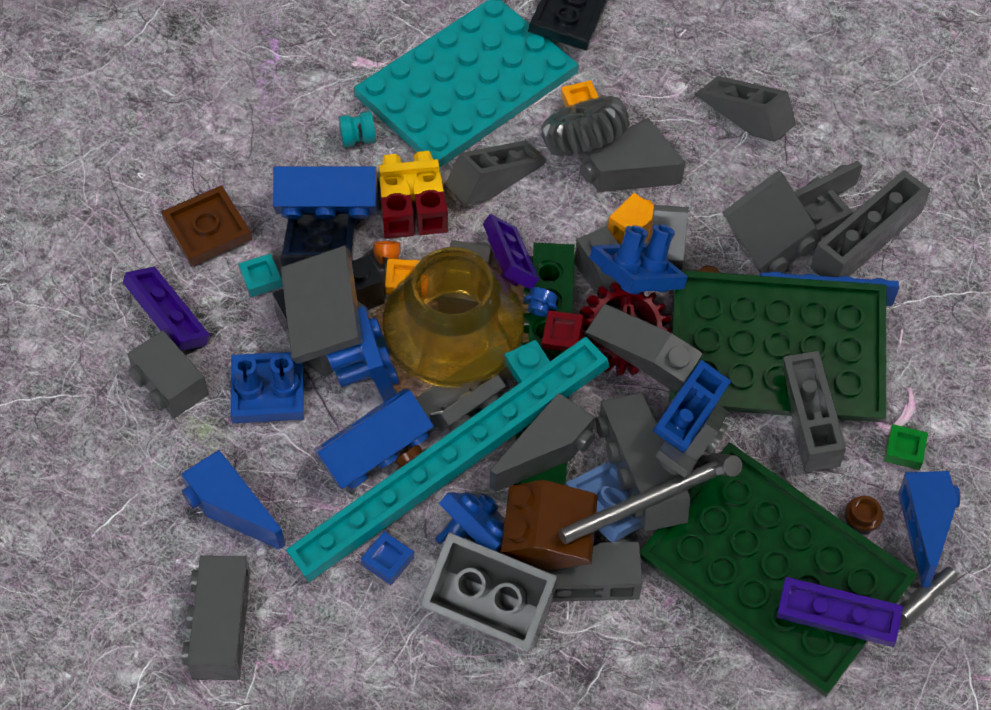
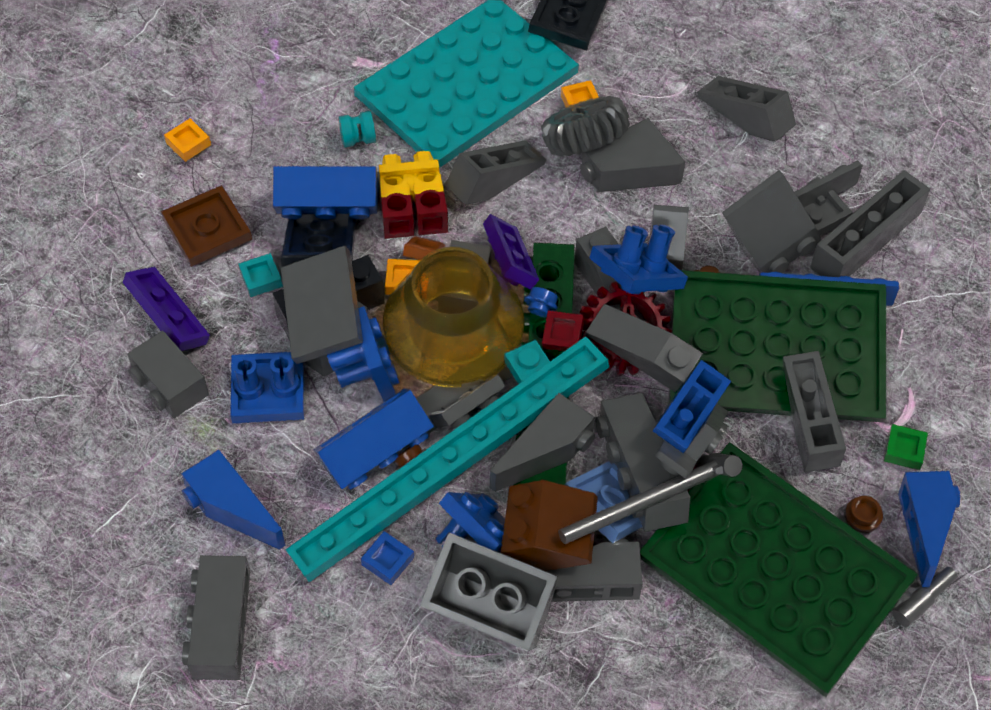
orange hinge [373,241,401,265] -> none
light orange brick [608,193,654,244] -> none
dark purple plate [776,577,903,647] -> none
none -> light orange plate [164,118,211,162]
none -> dark orange tile [403,236,445,264]

